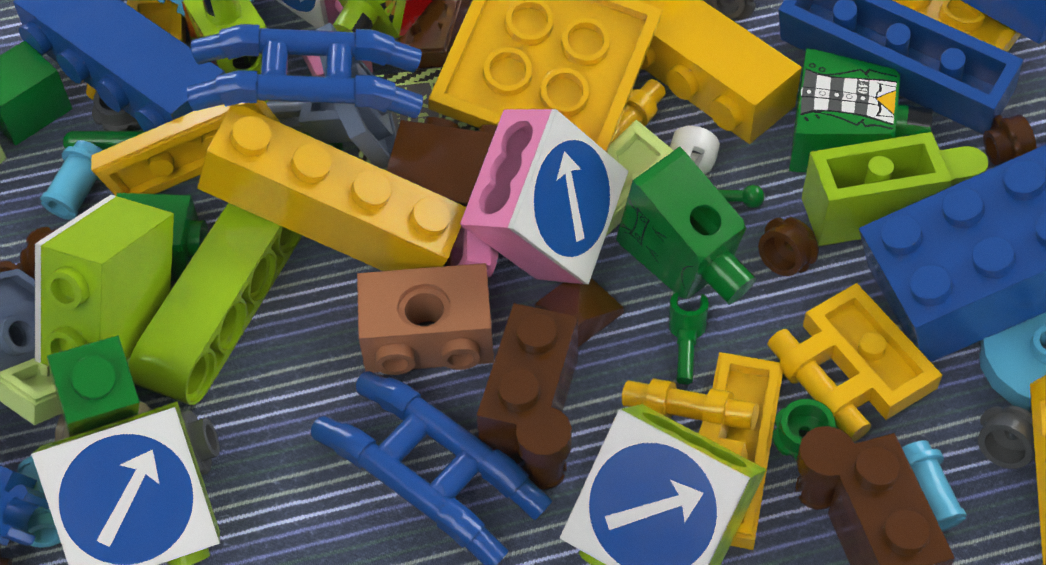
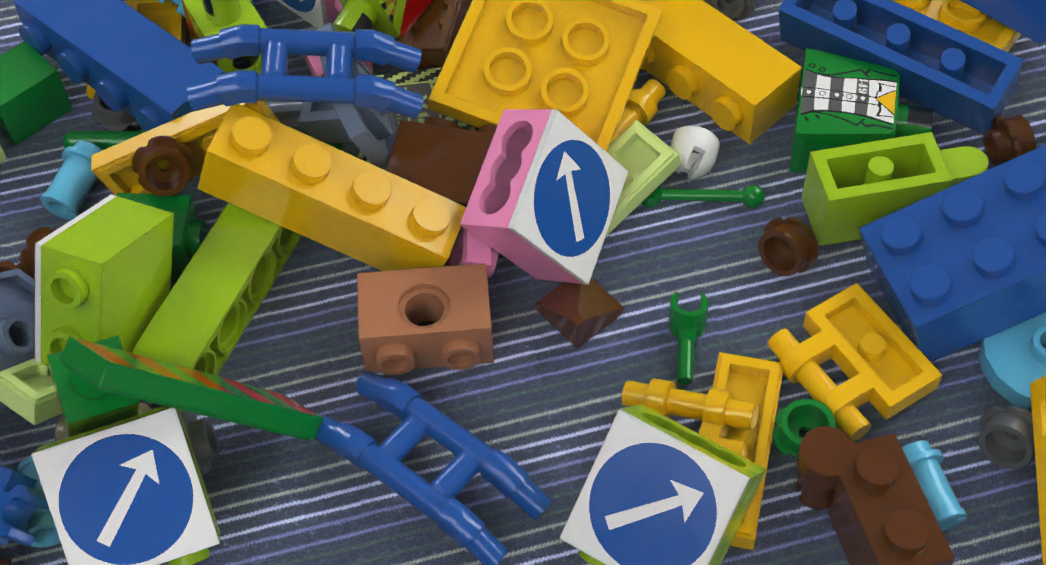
reddish brown hinge [476,303,578,489] -> none
green torso [616,146,756,305] -> none
none -> green tile [59,336,324,441]
none -> reddish brown plate [132,136,195,196]

